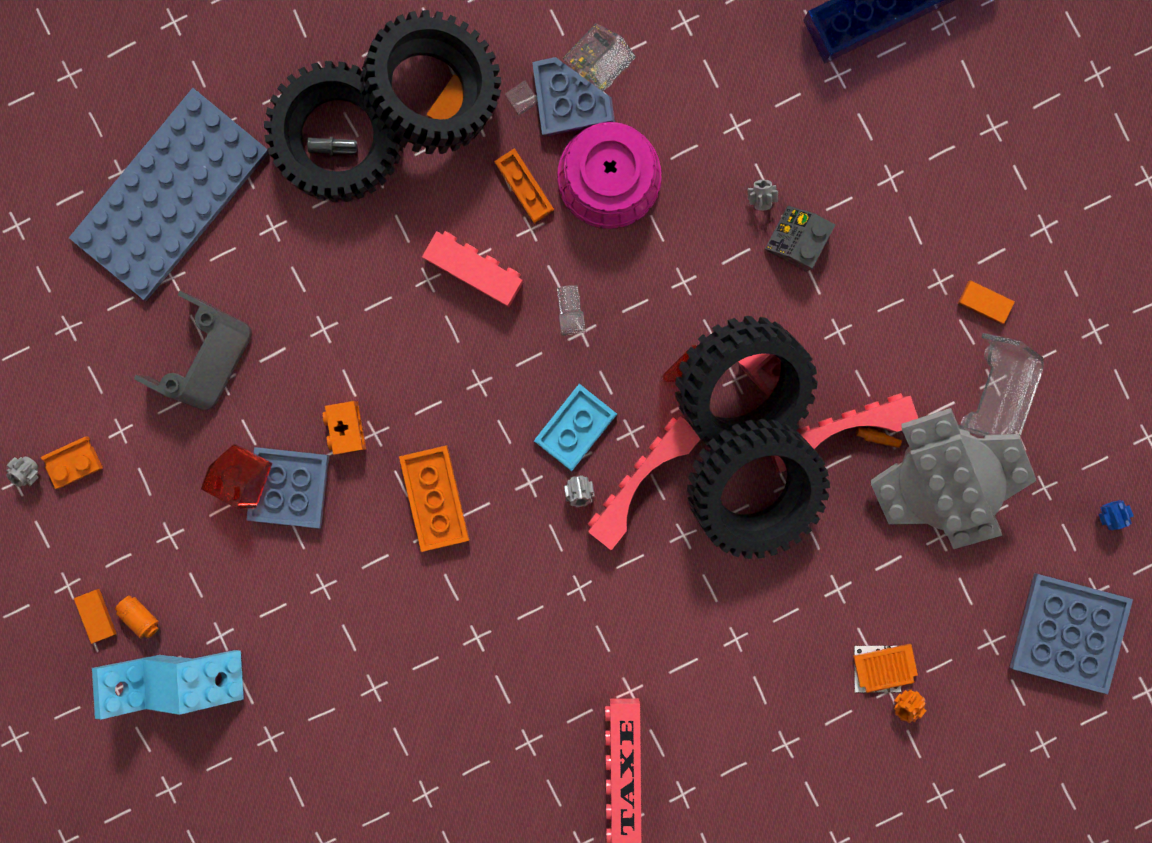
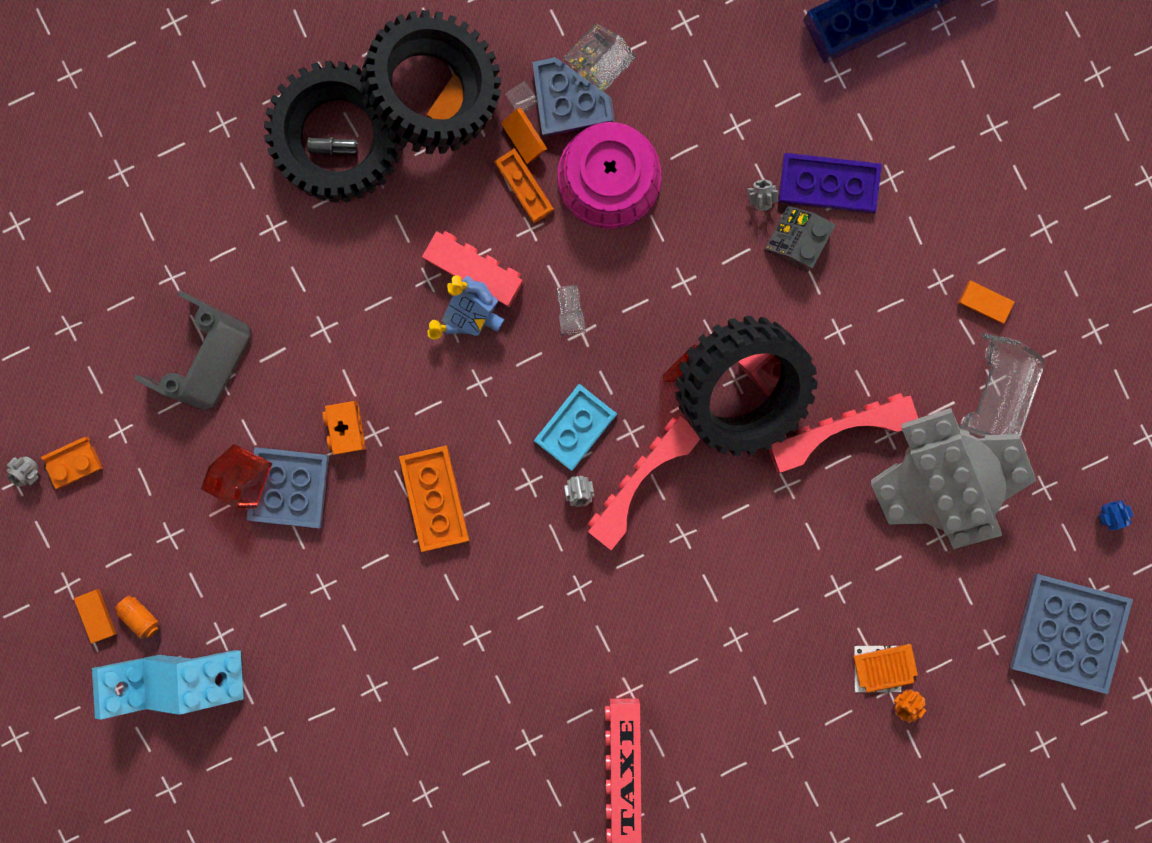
sand blue plate [69,88,269,301] -> none
black tyre [687,419,830,559] -> none
orange animal [856,427,902,448] -> none
none -> medium blue torso [427,275,504,340]
none -> orange tile [501,108,547,164]
none -> dark purple tile [778,153,882,214]

